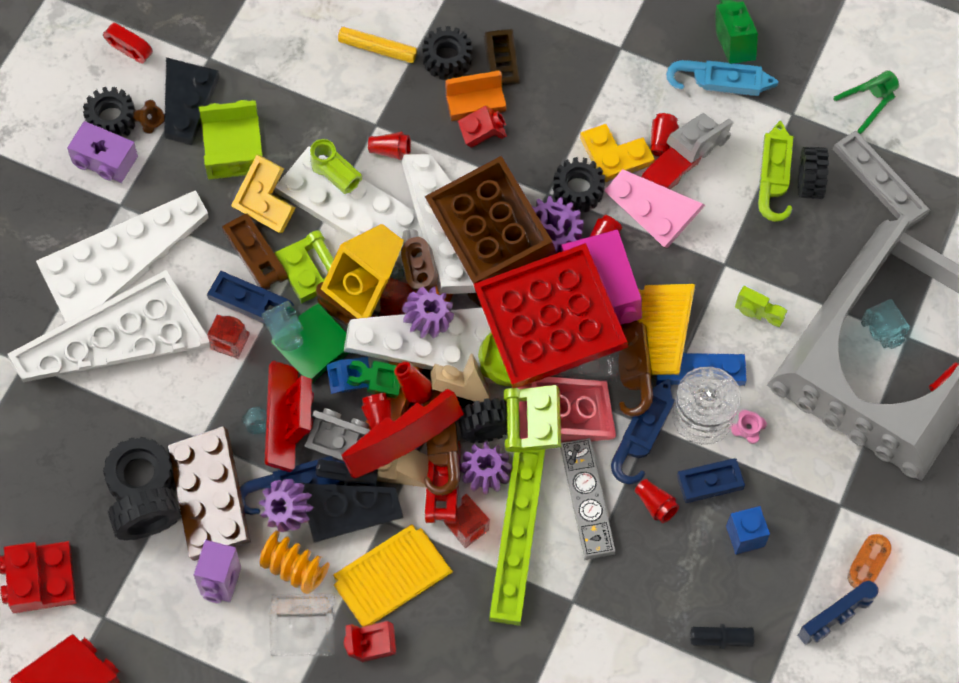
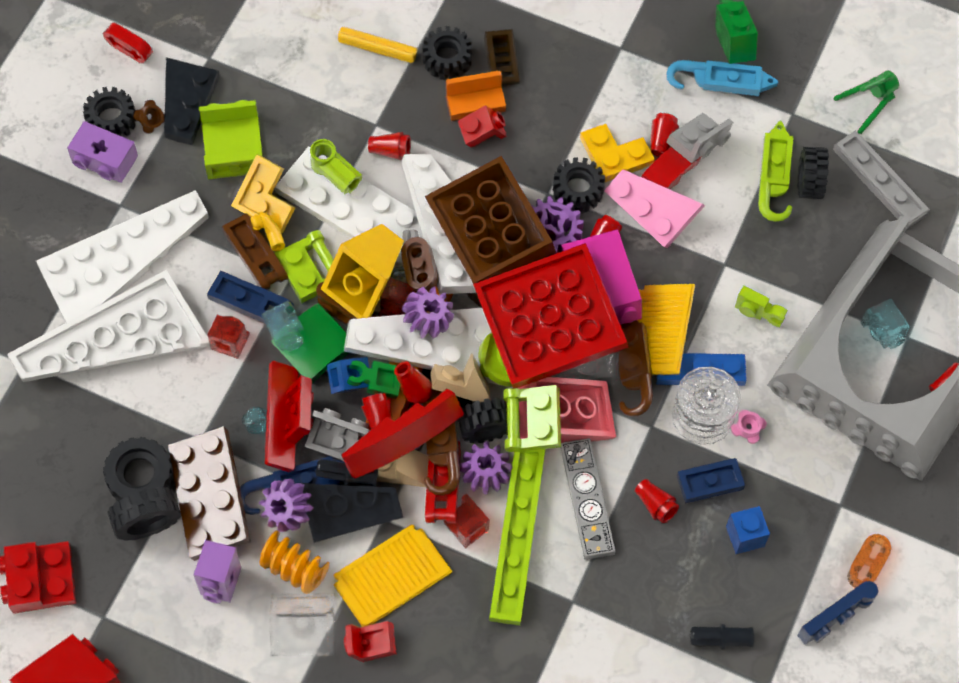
dark blue plate [611,379,675,485] -> none
none -> yellow arm [250,212,285,251]

